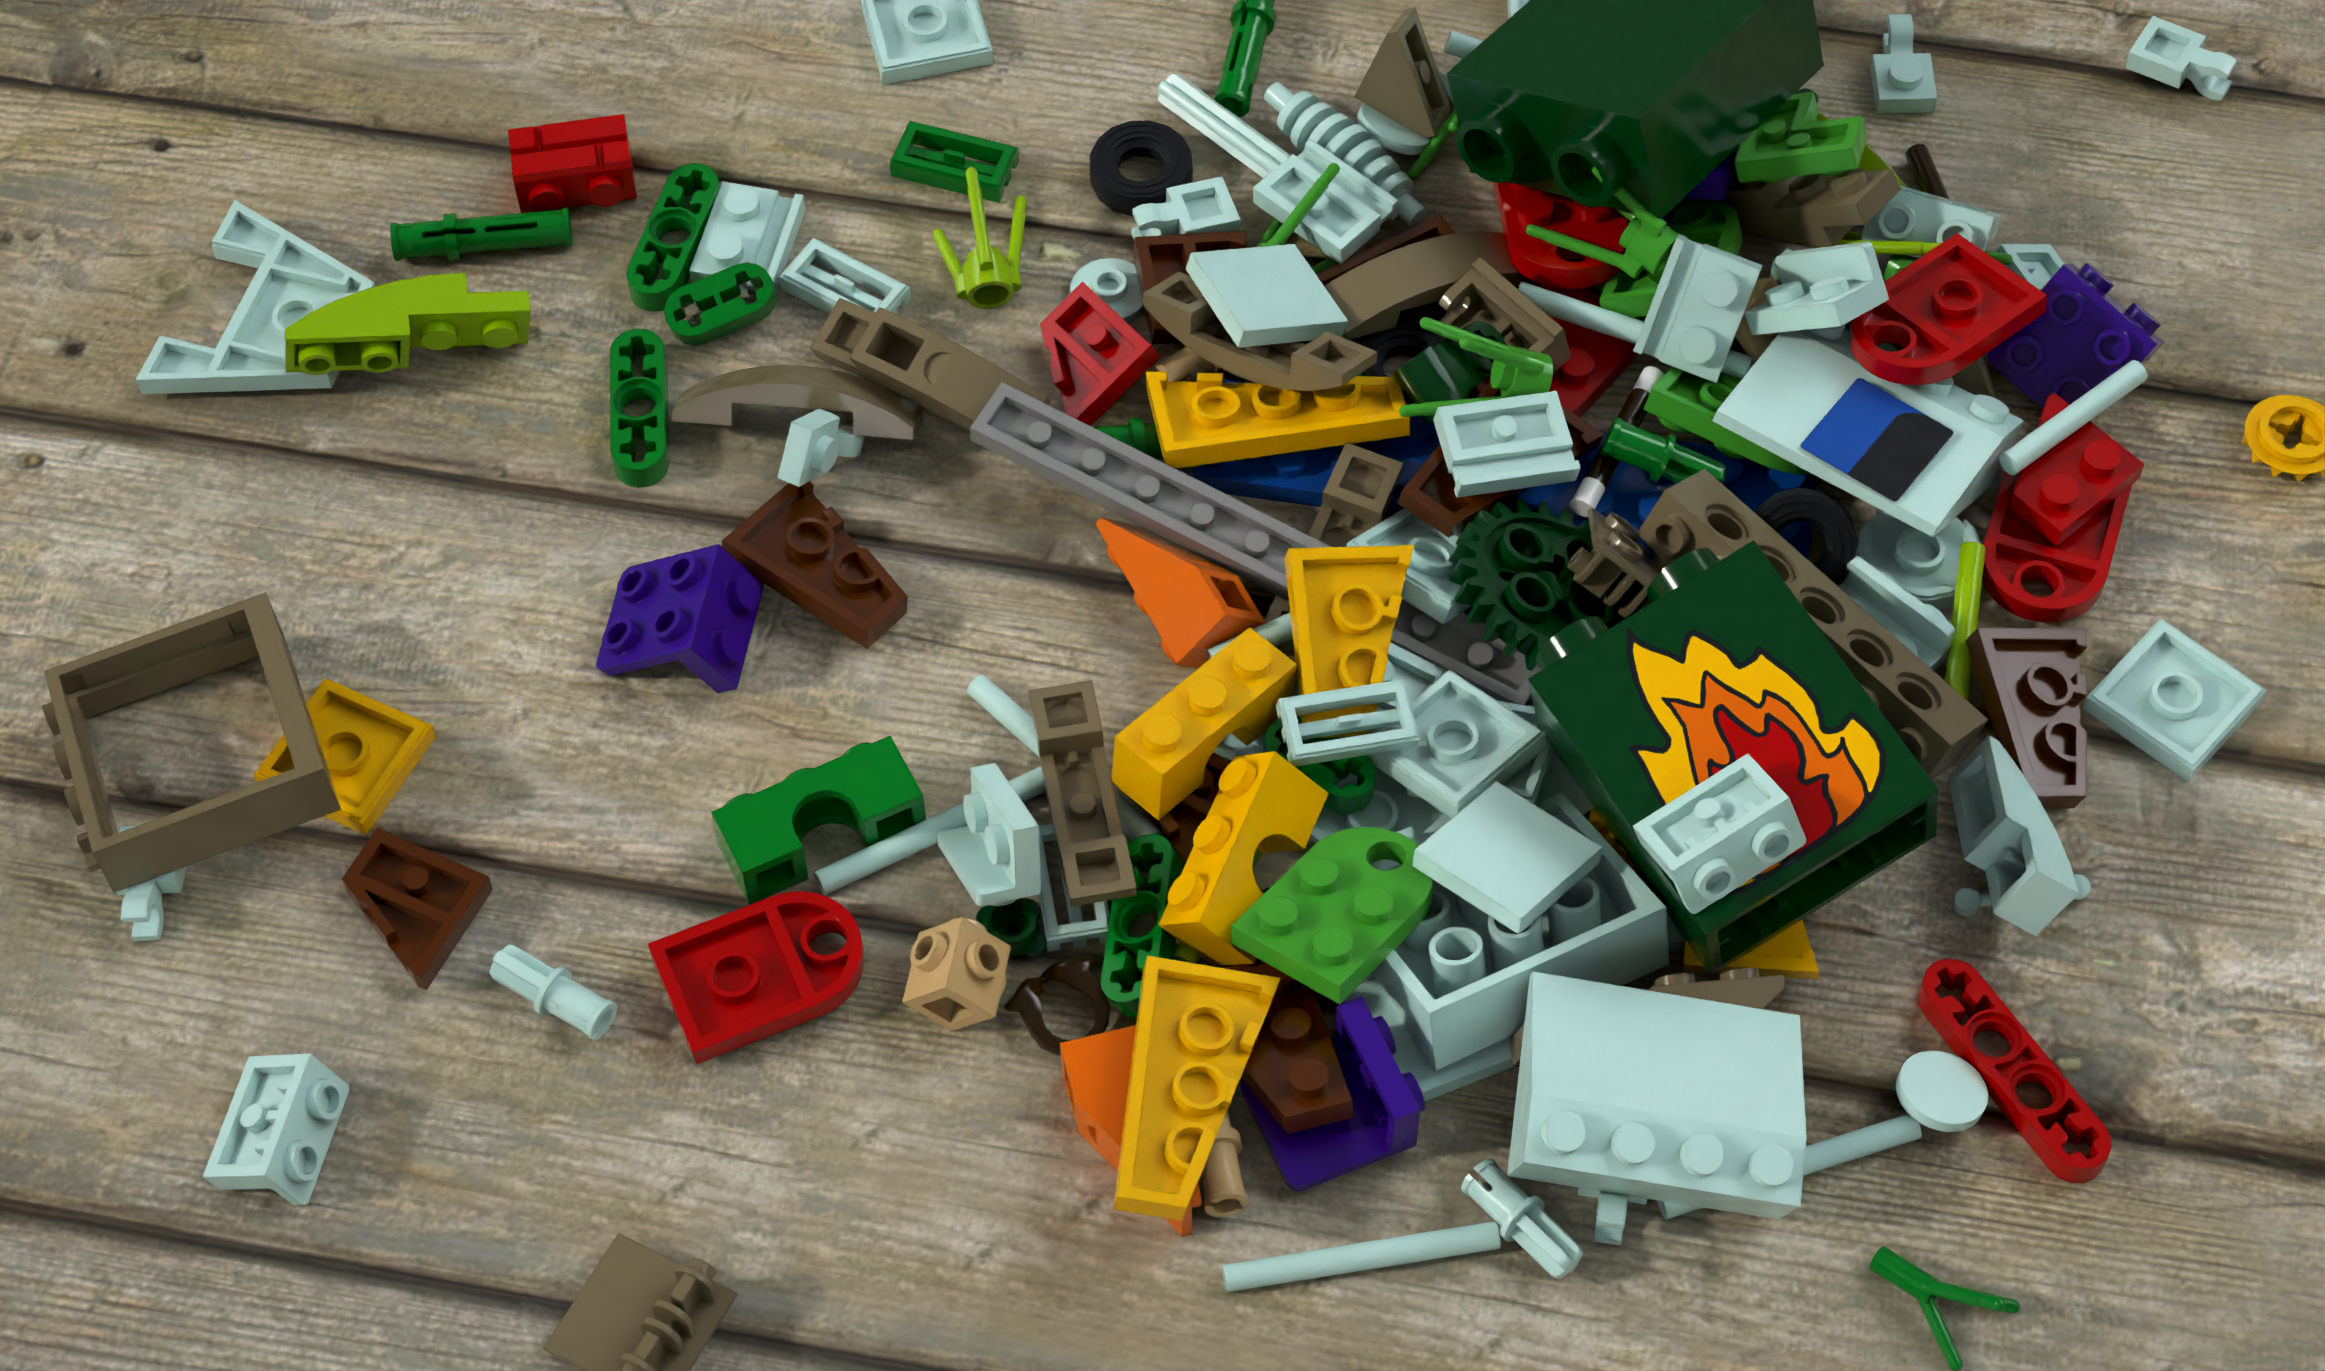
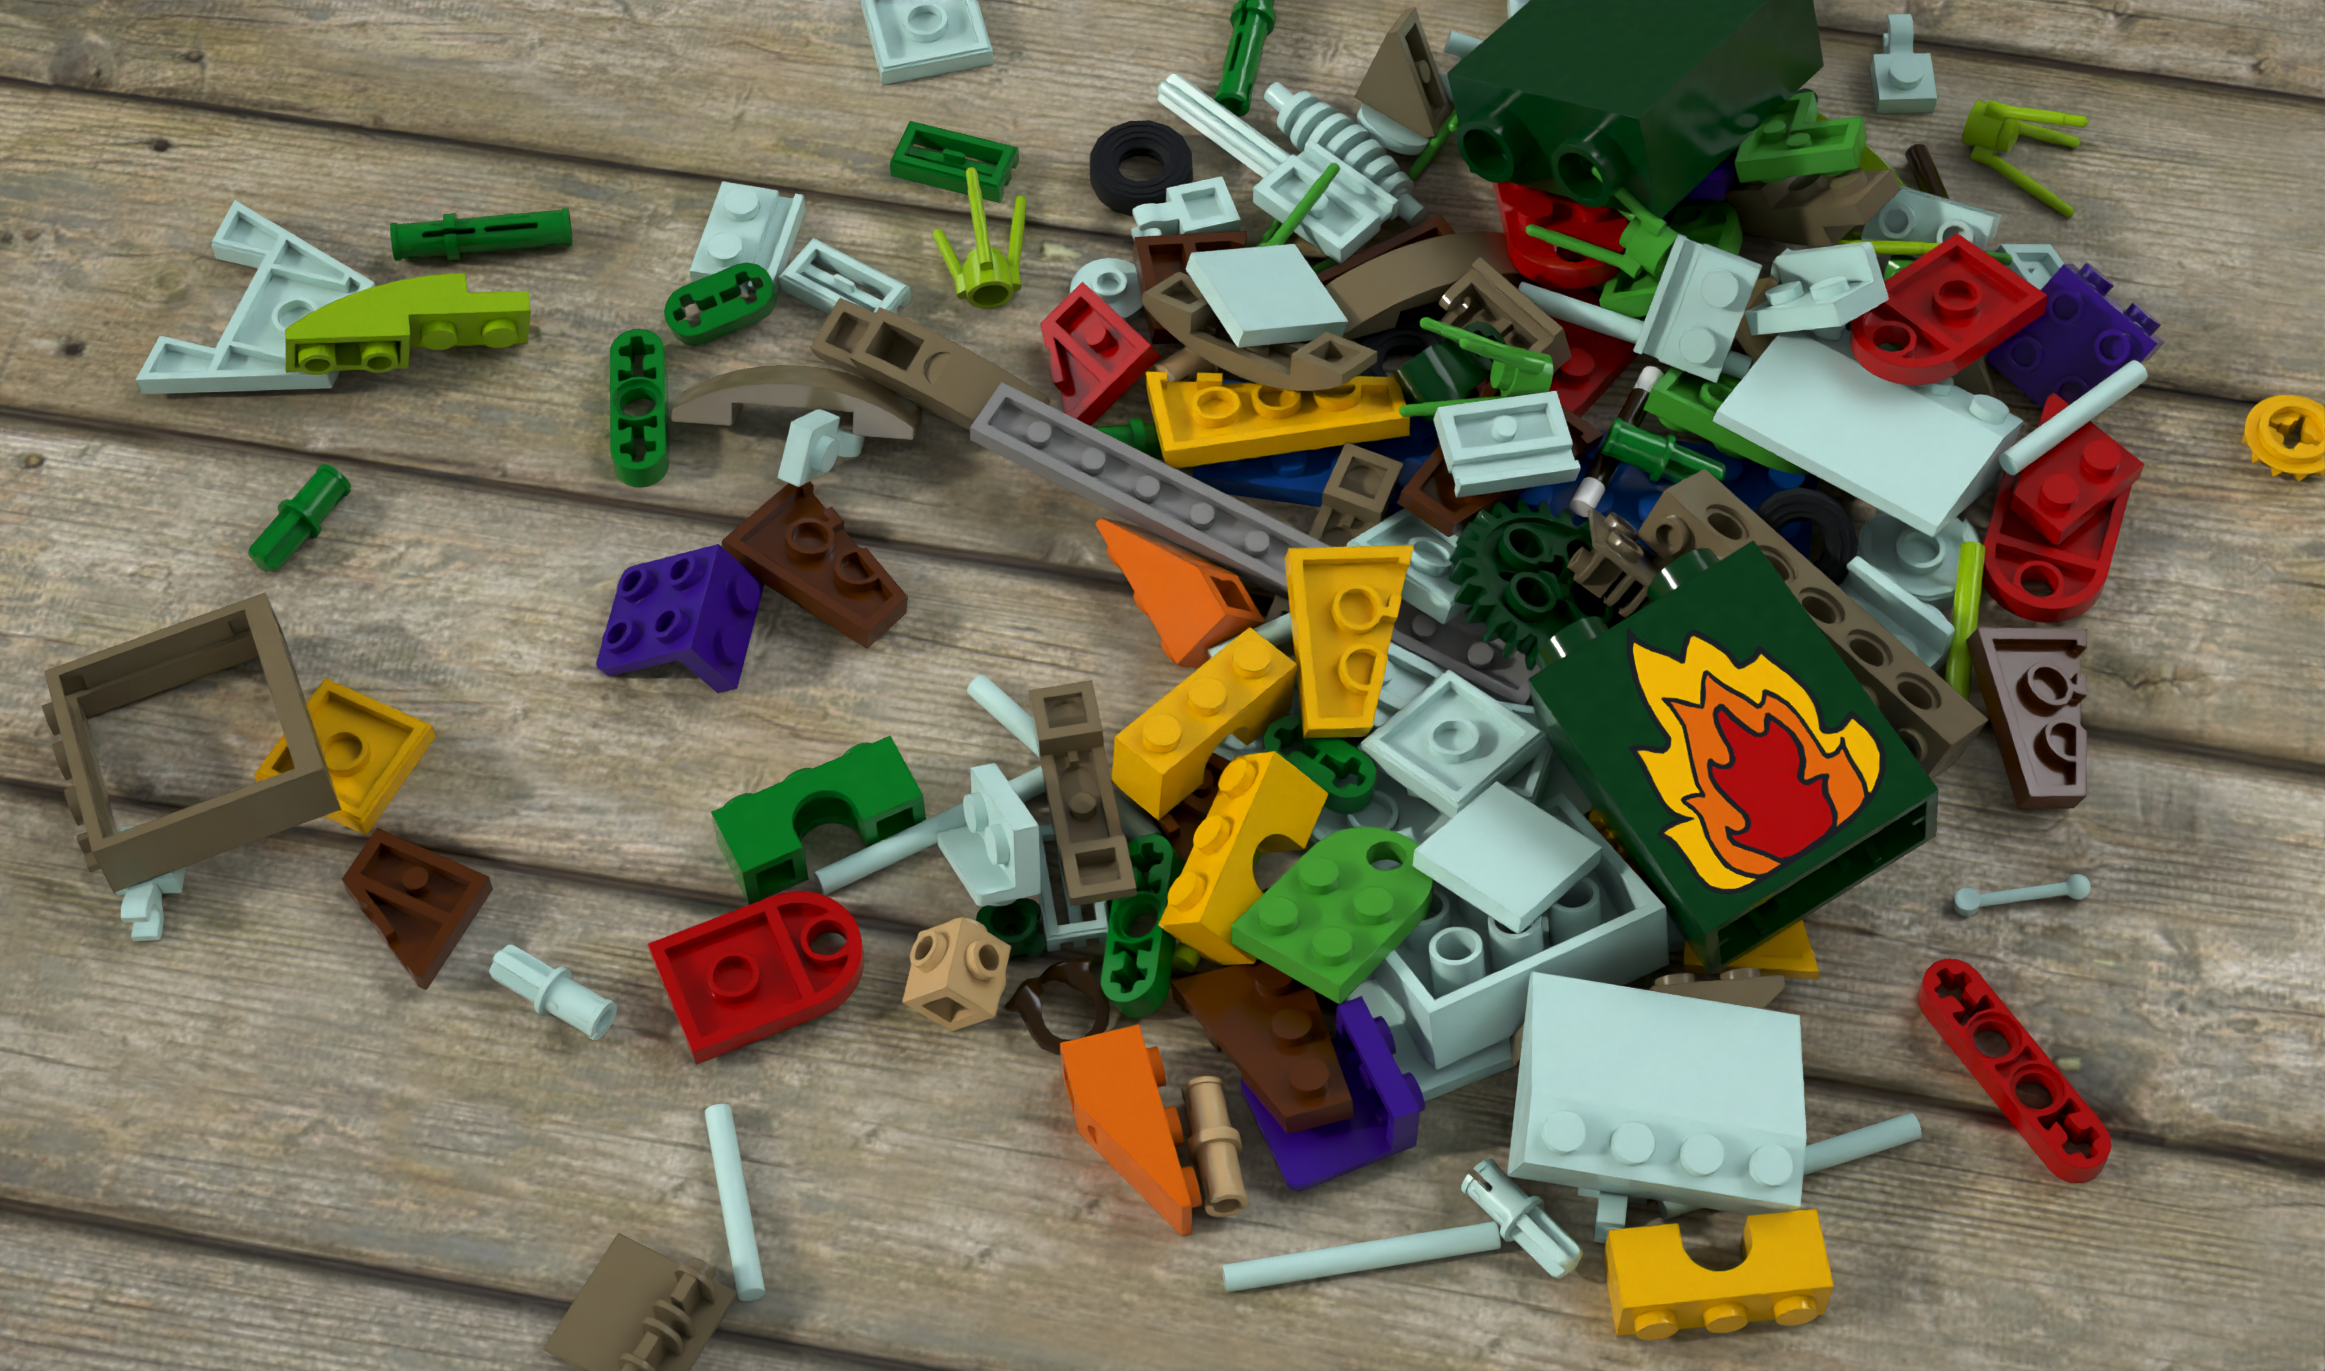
light aqua bracket [203,1053,349,1205] -> none
red brick [508,114,637,213] -> none
green beam [626,163,720,311] -> none
yellow wing [1113,955,1281,1221] -> none
light aqua tile [1276,679,1420,766] -> none
light aqua bracket [1633,753,1806,914] -> none
sticker [1800,378,1953,502] -> none
green plant [1869,1246,2020,1371] -> none
light aqua piece [1896,1050,1988,1132] -> none
light aqua slope [1948,735,2079,936] -> none
light aqua tile [2082,619,2267,782] -> none
light aqua plate [2126,16,2237,101] -> none
none -> green axle [248,464,351,573]
none -> light aqua bar [704,1104,766,1301]
none -> yellow arch [1603,1209,1834,1341]
none -> lime plant [1962,99,2089,217]

